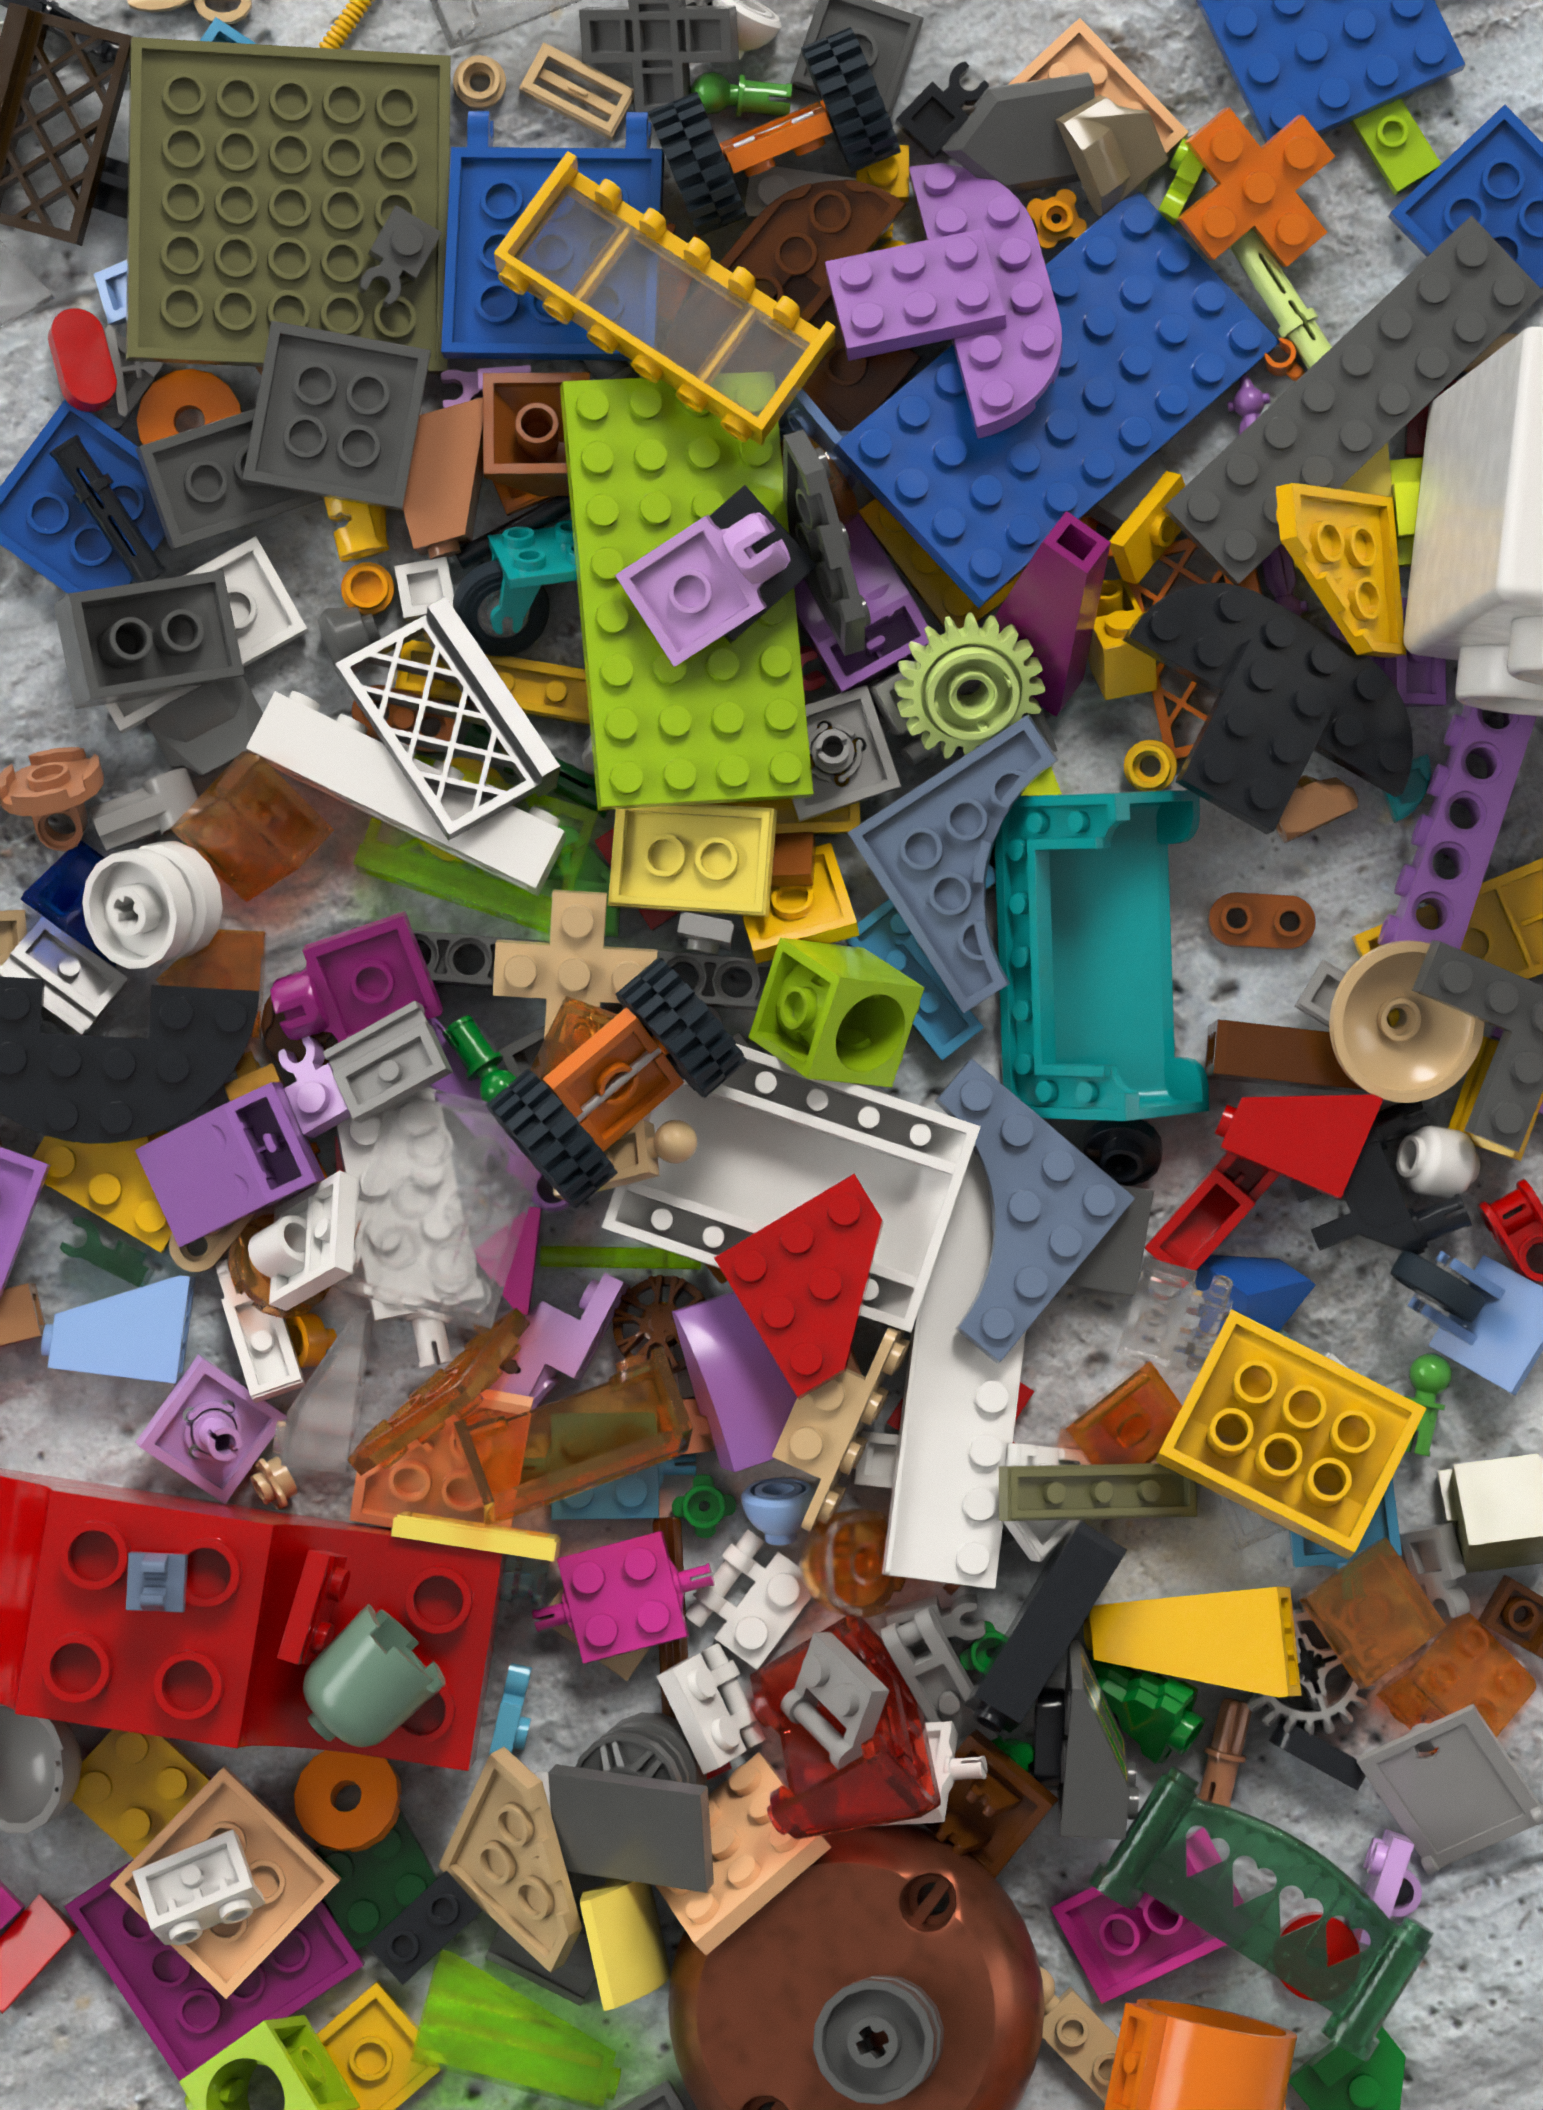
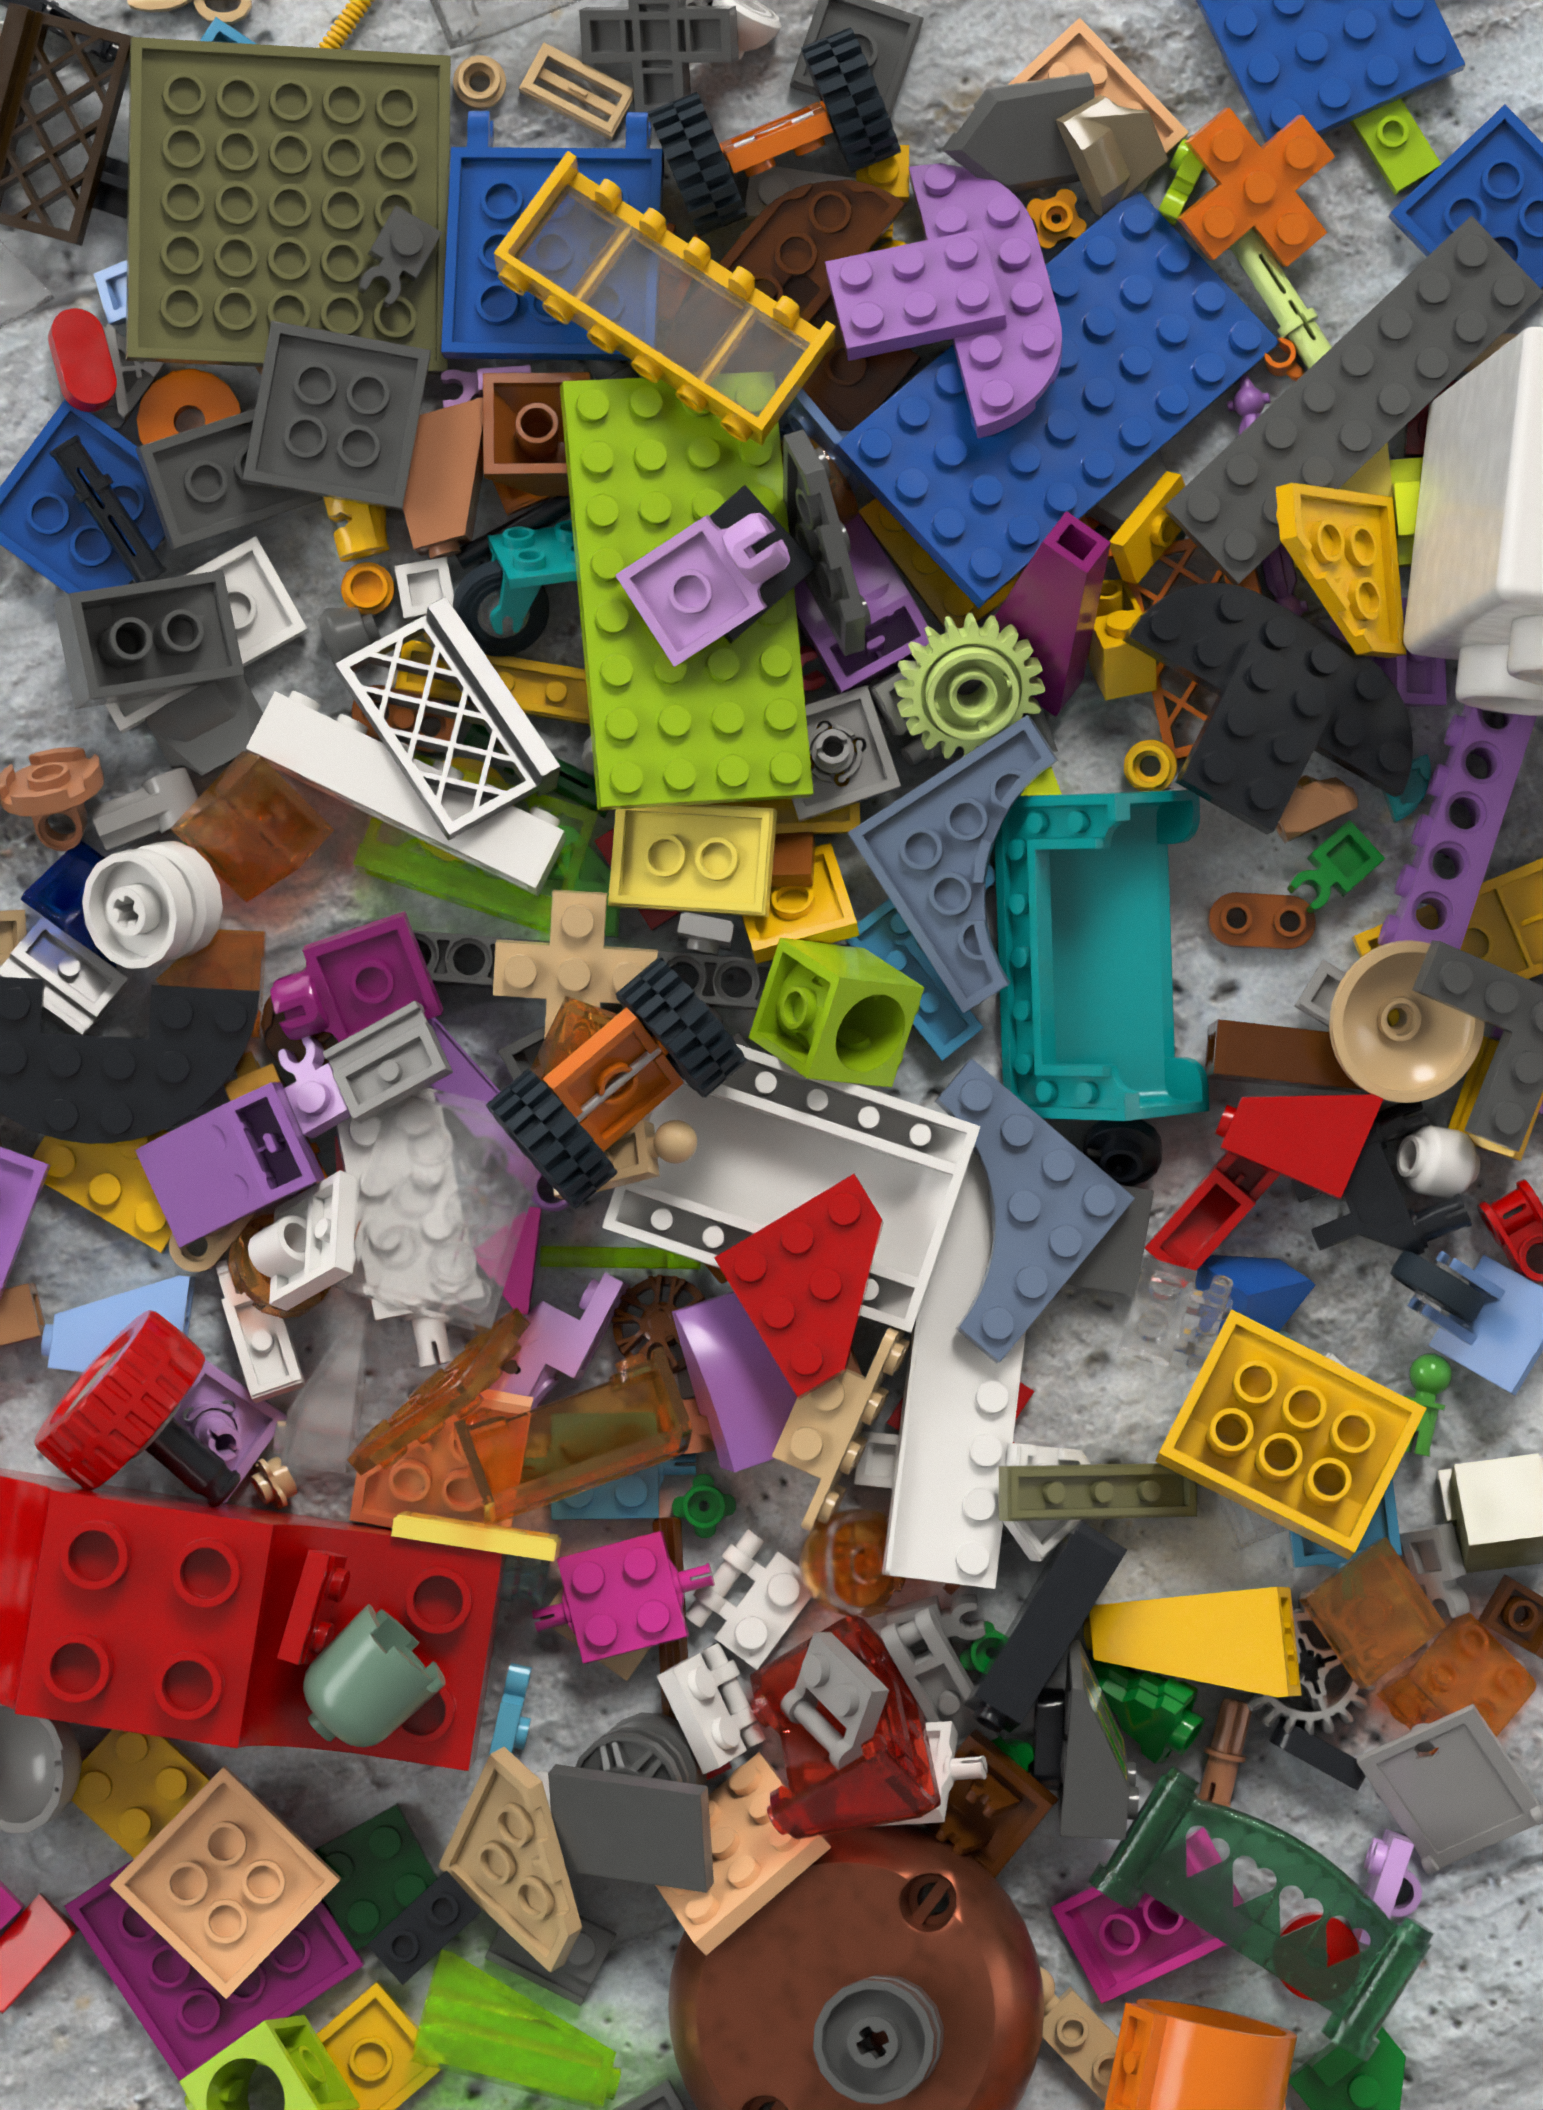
clear green plate [59,1217,155,1288] -> none
sand blue tile [126,1552,188,1612] -> none
white bracket [132,1829,265,1945] -> none
light orange tile [286,1313,337,1368] -> none
orange tile [294,1750,402,1852] -> none
green pin [442,1015,517,1105] -> none
light yellow slope [580,1878,671,2011] -> none
bright green pin [691,72,792,117] -> none
light blue brick [741,1478,816,1545] -> none
black plate [895,61,989,160] -> none
clear orange slope [1061,1360,1182,1464] -> none
none -> red wheel [34,1310,241,1507]
none -> green plate [1287,820,1385,914]

